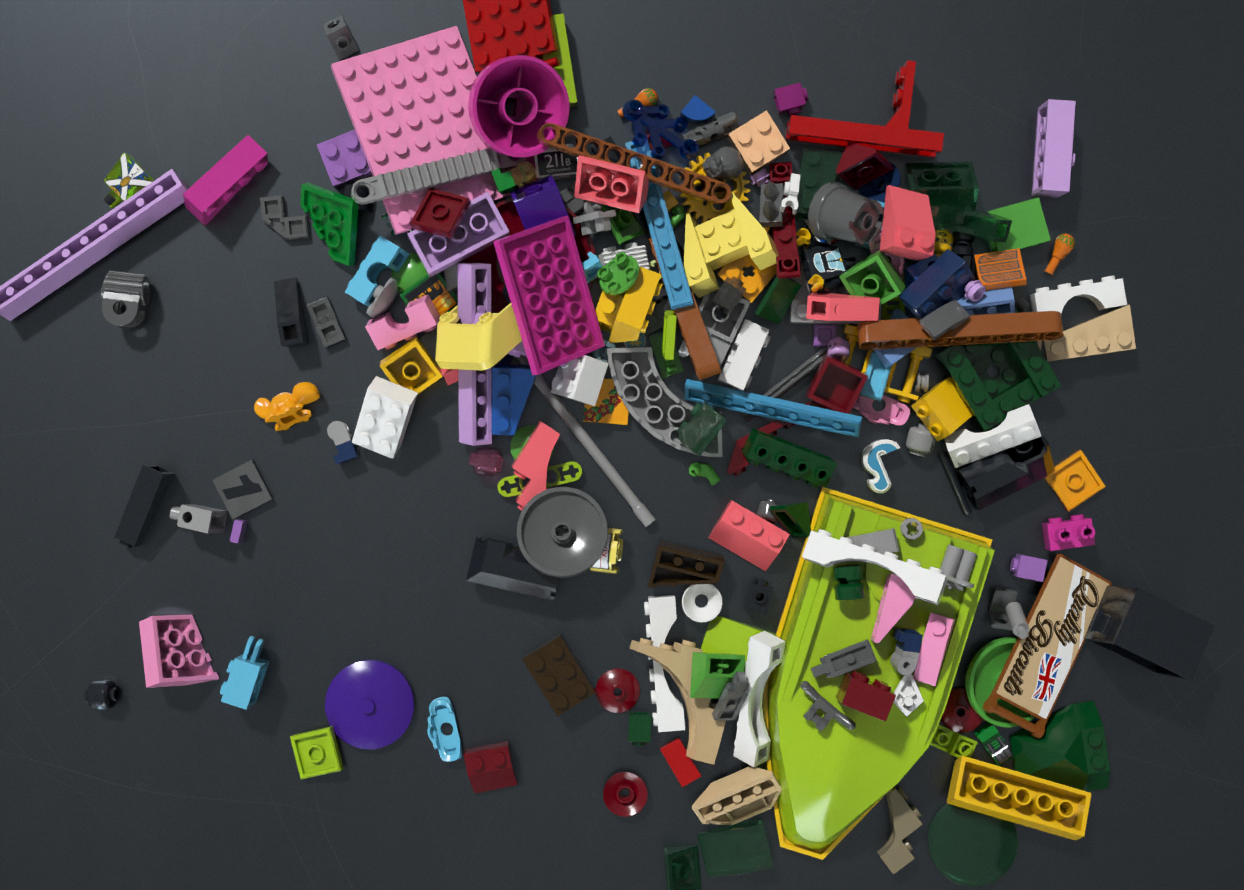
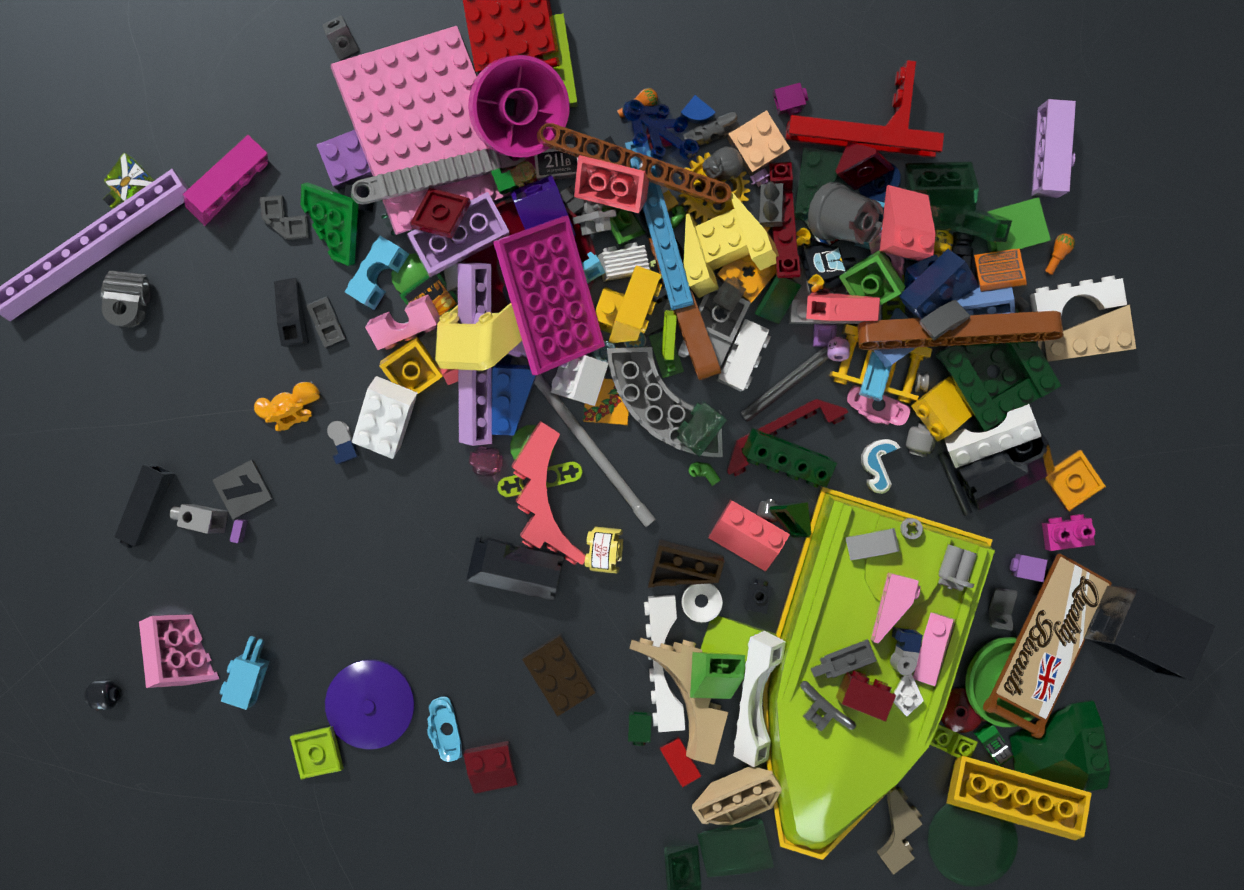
light grey dish [366,278,398,319] -> none
dark grey dish [517,487,608,578] -> none
dark red dish [596,668,640,713] -> none
bright green dish [597,252,639,295] -> none
dark red dish [603,772,648,817] -> none
dark azure tile [685,379,862,438] -> none
dark grey hinge [712,672,749,721] -> none
white plate [780,173,800,215] -> none
white arch [802,529,948,606] -> none
dark red piece [806,354,868,414] -> none
dark green wheel [833,564,866,600] -> none
lavender plate [964,280,986,302] -> none
light grey cylinder [1005,602,1029,639] -> none

